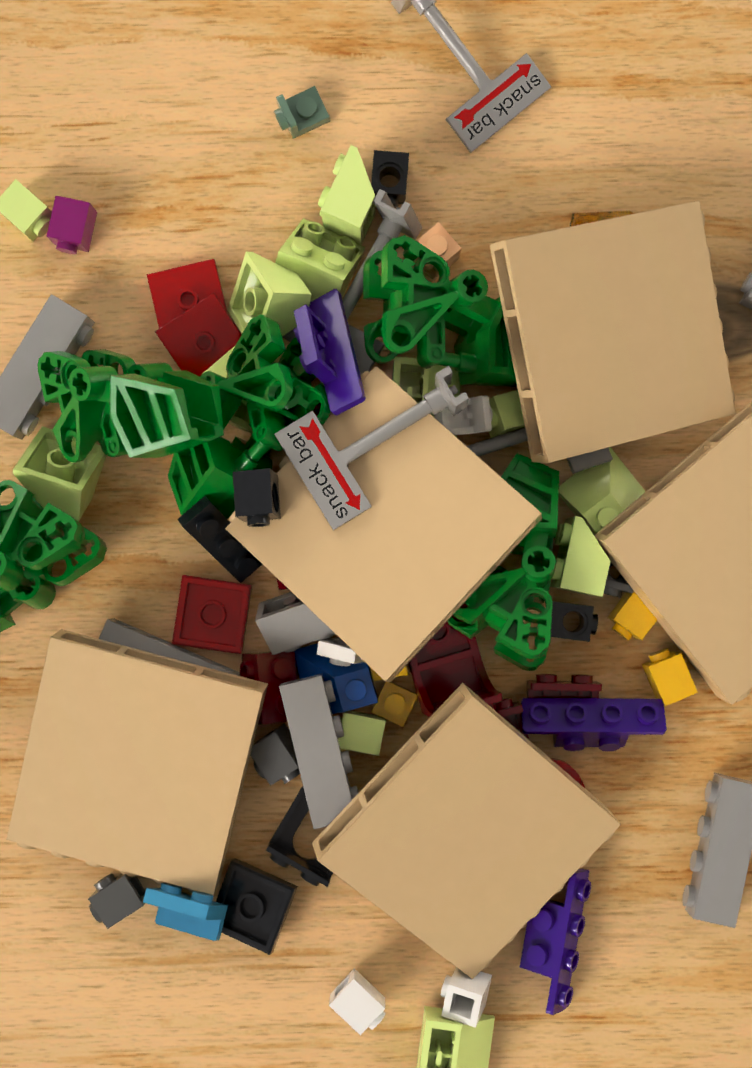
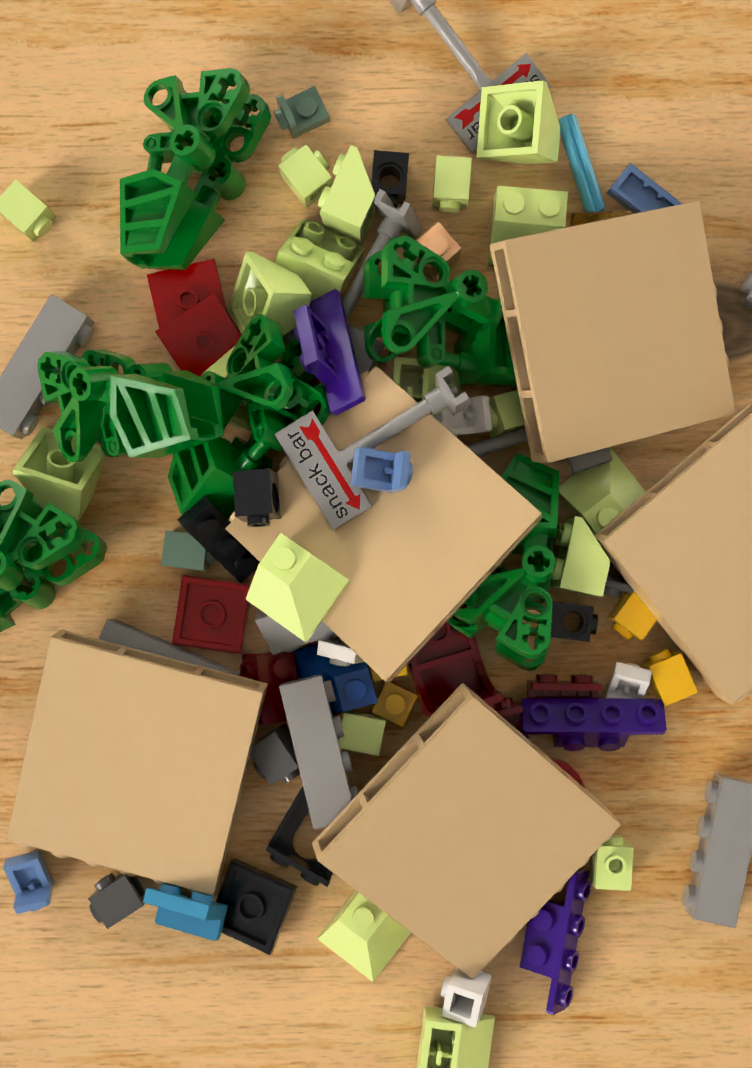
magenta brick [47,195,97,255] -> none
white brick [329,968,385,1035] -> none
none -> medium blue bracket [3,850,54,914]
none -> green piece [120,68,272,270]
none -> sand green brick [161,530,215,571]
none -> yellowish green slope [246,533,350,643]
none -> yellowish green brick [278,144,333,208]
none -> yellowish green slope [318,889,411,982]
none -> medium blue bracket [351,447,413,493]
none -> yellowish green brick [432,155,472,213]
none -> yellowish green slope [476,80,560,165]
none -> yellowish green slope [488,186,568,266]
none -> medium azure axle [559,114,605,216]
none -> yellowish green brick [590,834,634,891]
none -> white bracket [606,662,652,699]
none -> medium blue plate [607,163,682,214]

